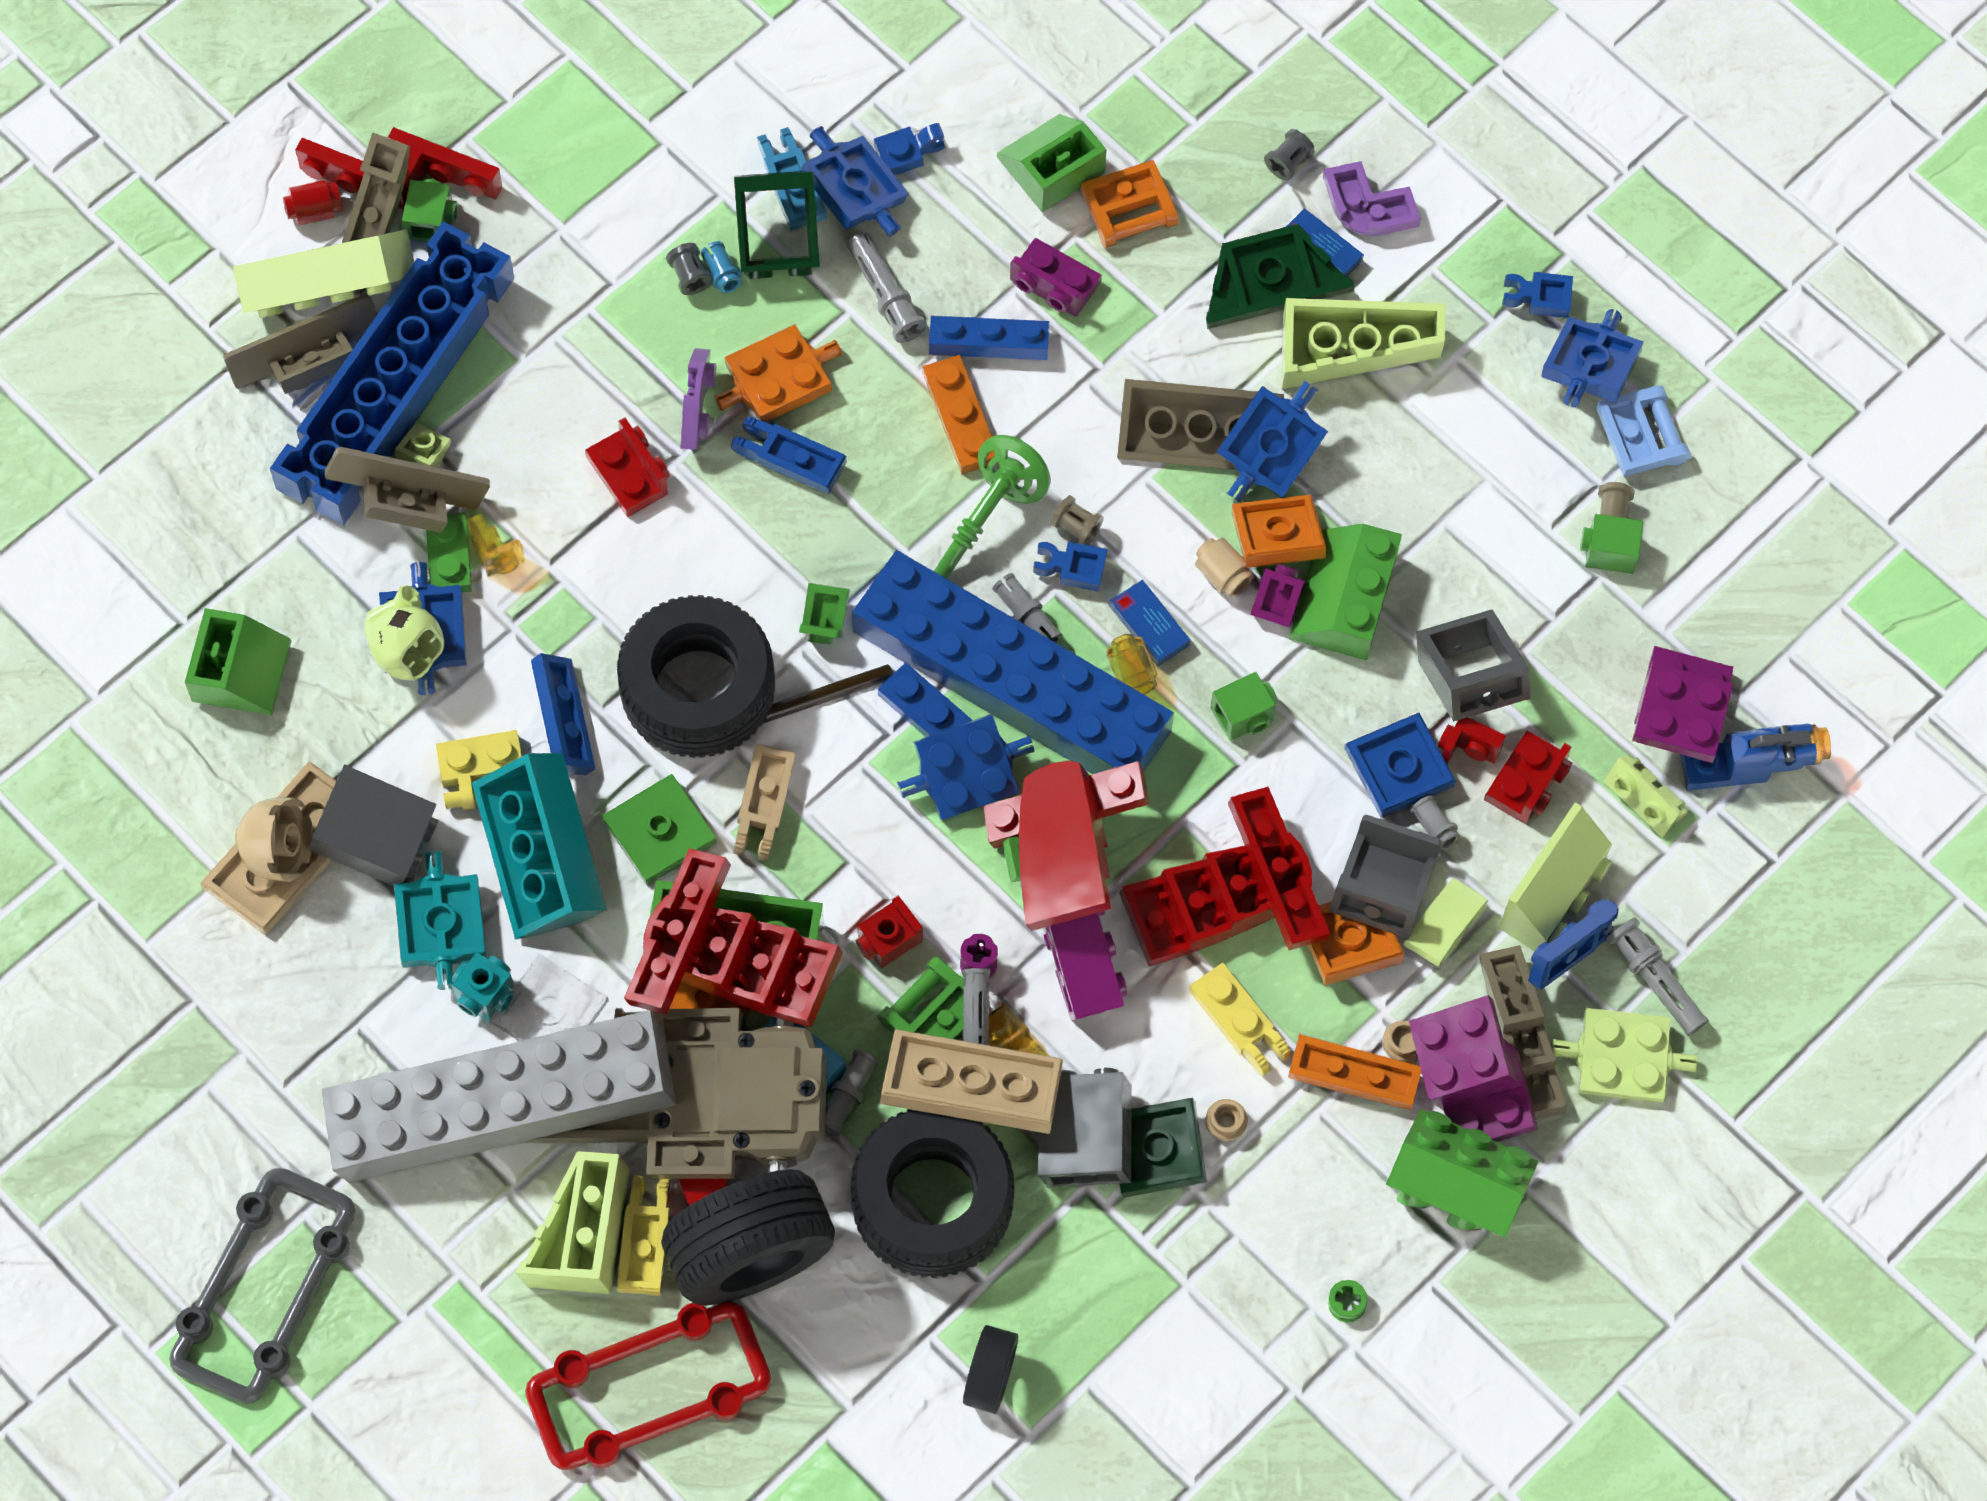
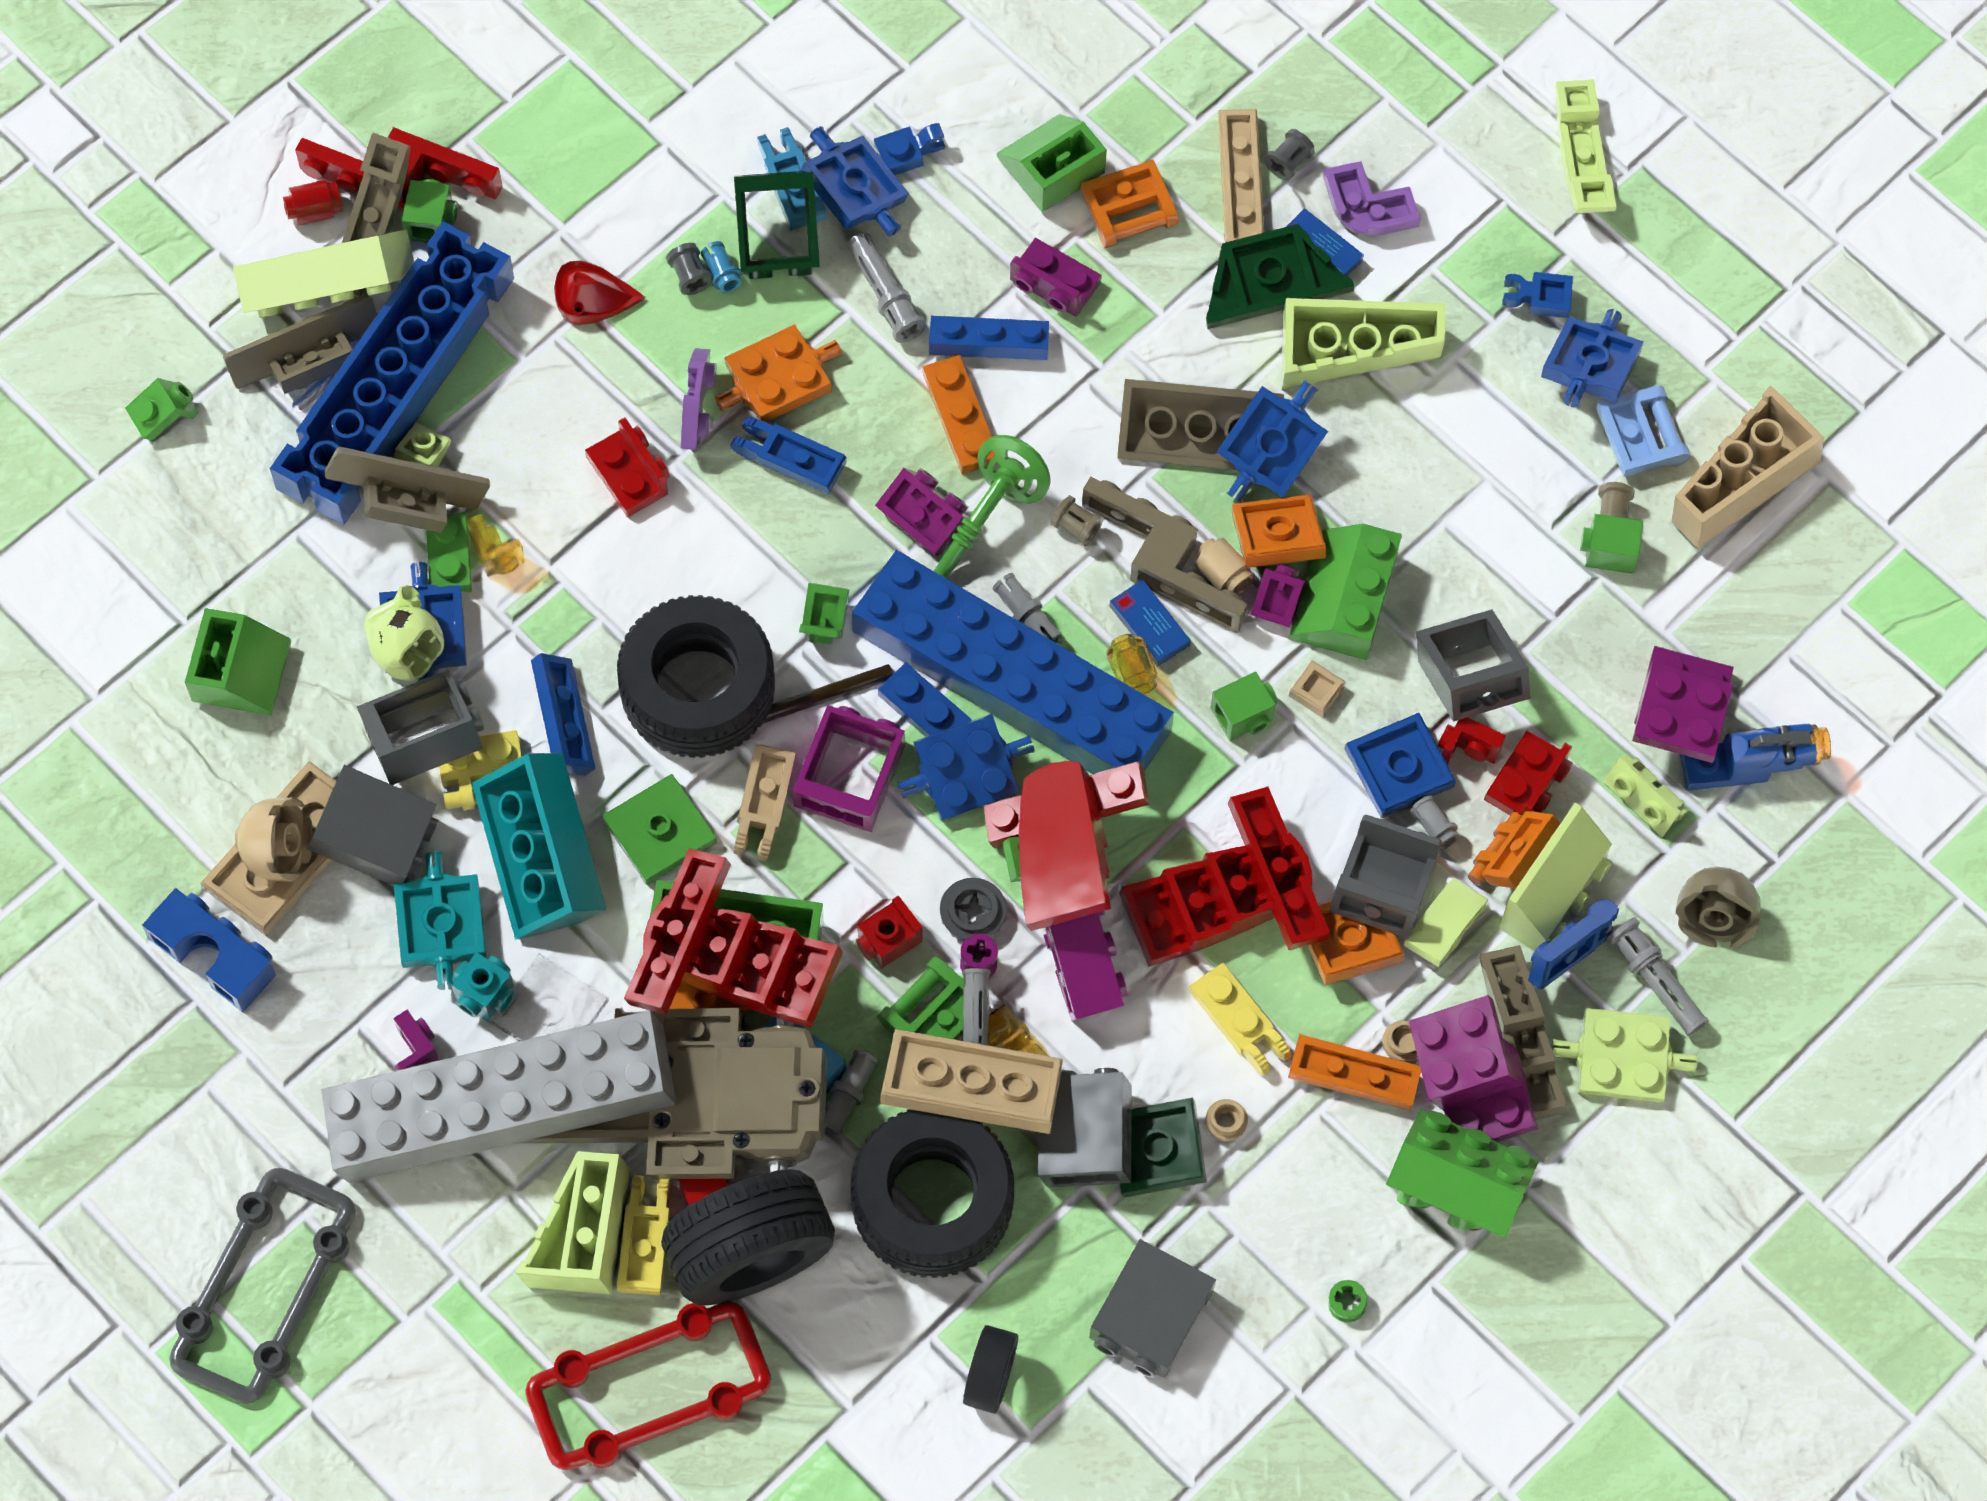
blue plate [1033,542,1108,592] -> none
none -> bright green bracket [125,378,199,441]
none -> blue arch [142,888,276,1013]
none -> dark grey window [357,669,484,785]
none -> magenta bracket [393,1009,439,1071]
none -> red piece [554,260,645,325]
none -> magenta window [793,705,905,832]
none -> magenta bracket [875,468,970,556]
none -> dark grey gear [940,878,1006,940]
none -> dark tan bracket [1082,476,1247,633]
none -> dark grey panel [1089,1239,1216,1379]
none -> tan tile [1218,109,1265,242]
none -> tan tile [1289,660,1346,718]
none -> orange plate [1468,811,1561,889]
none -> yellowish green slope [1555,79,1616,213]
none -> tan wedge [1671,385,1825,548]
none -> dark tan cylinder [1675,866,1760,947]

